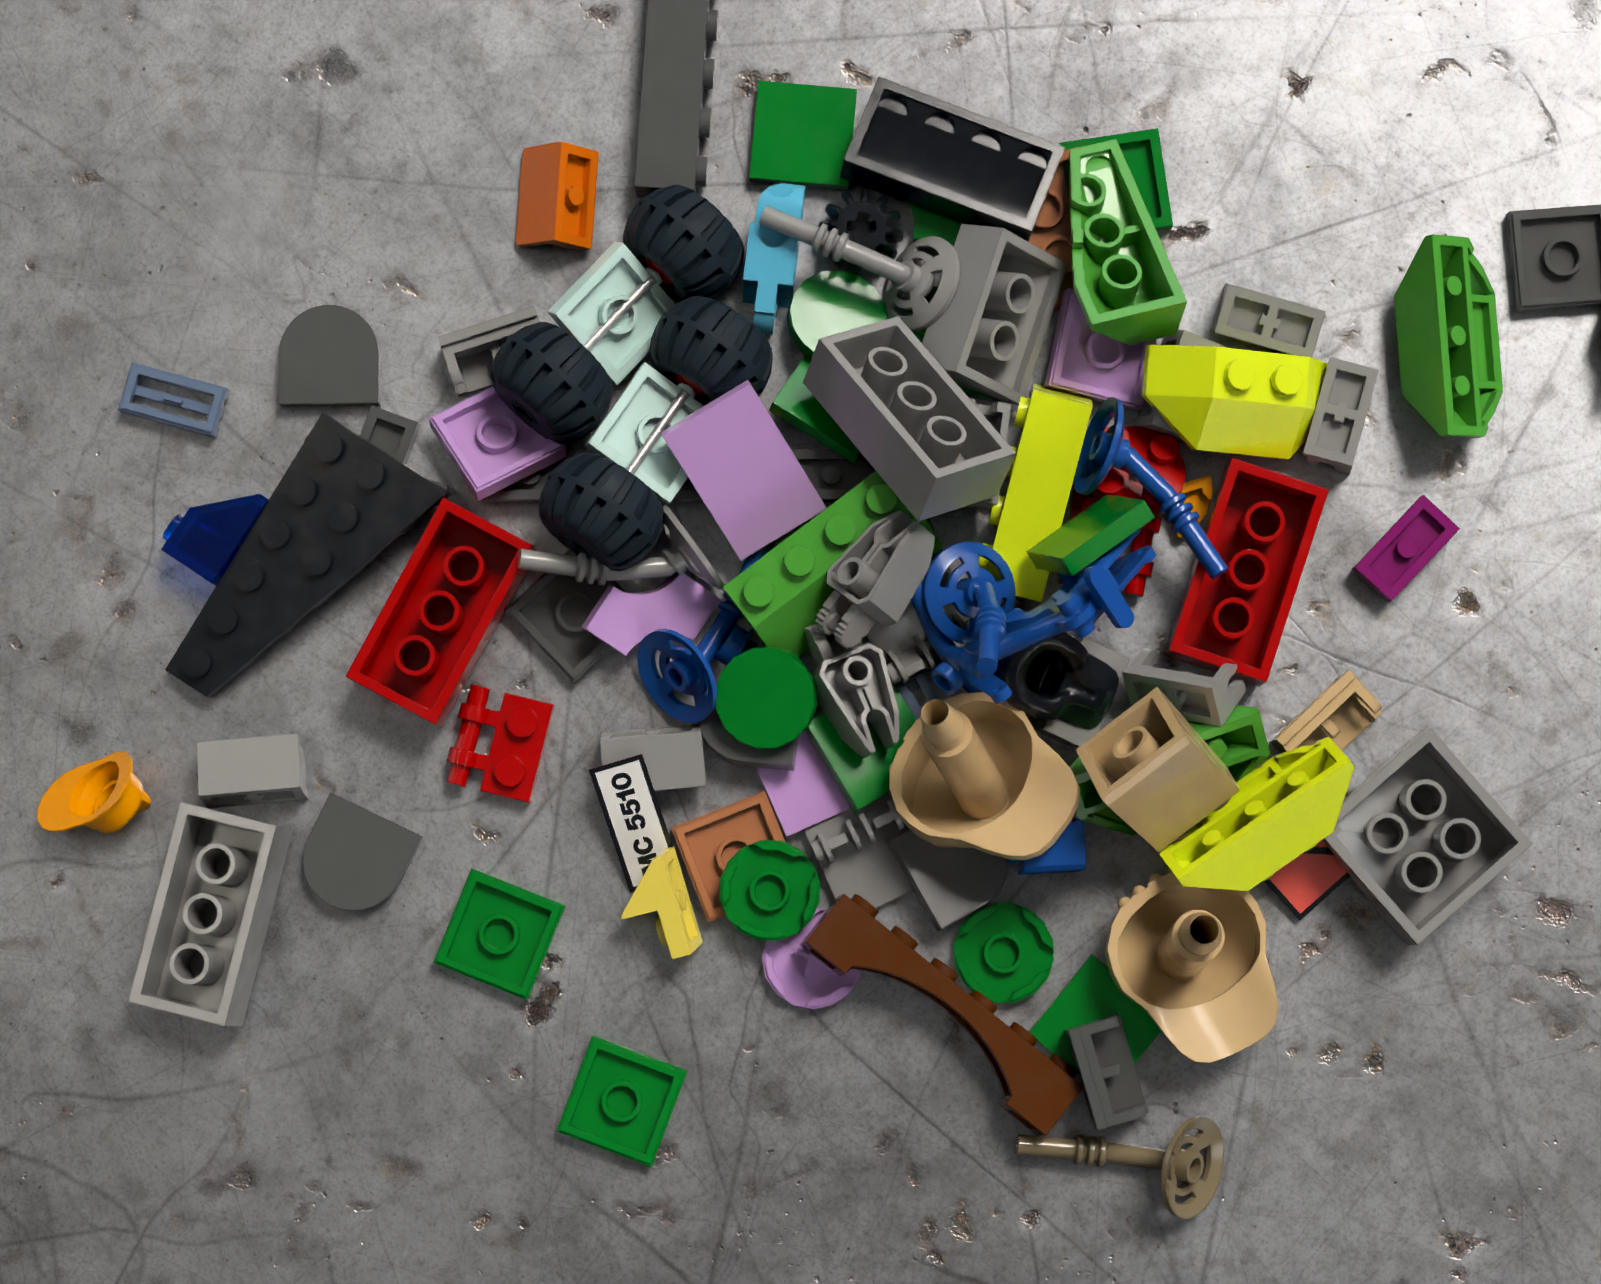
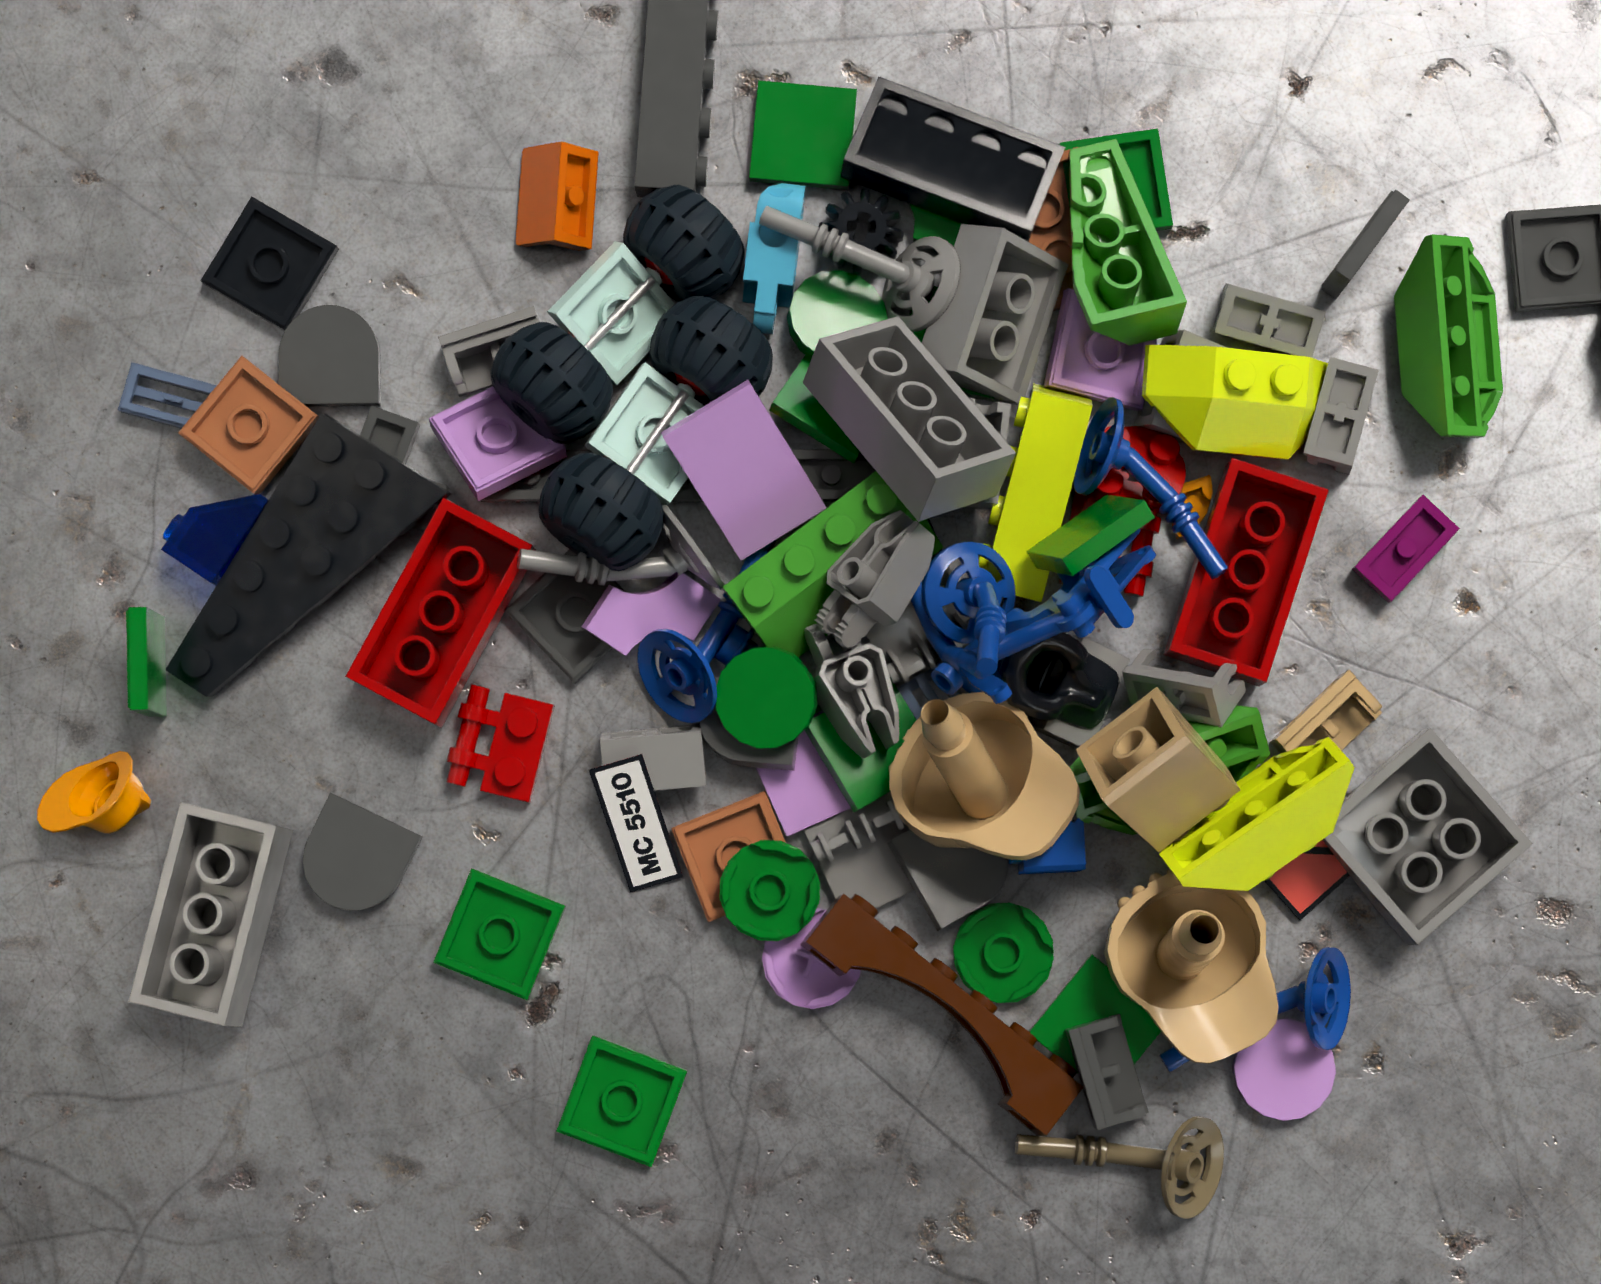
light grey hinge [197,733,308,808] -> none
light yellow slope [621,847,703,959] -> none
none -> green tile [126,607,167,717]
none -> nougat tile [178,356,319,497]
none -> black tile [200,196,339,332]
none -> blue dish [1159,947,1351,1072]
none -> lavender tile [1232,1018,1336,1121]
none -> dark grey tile [1321,189,1410,300]

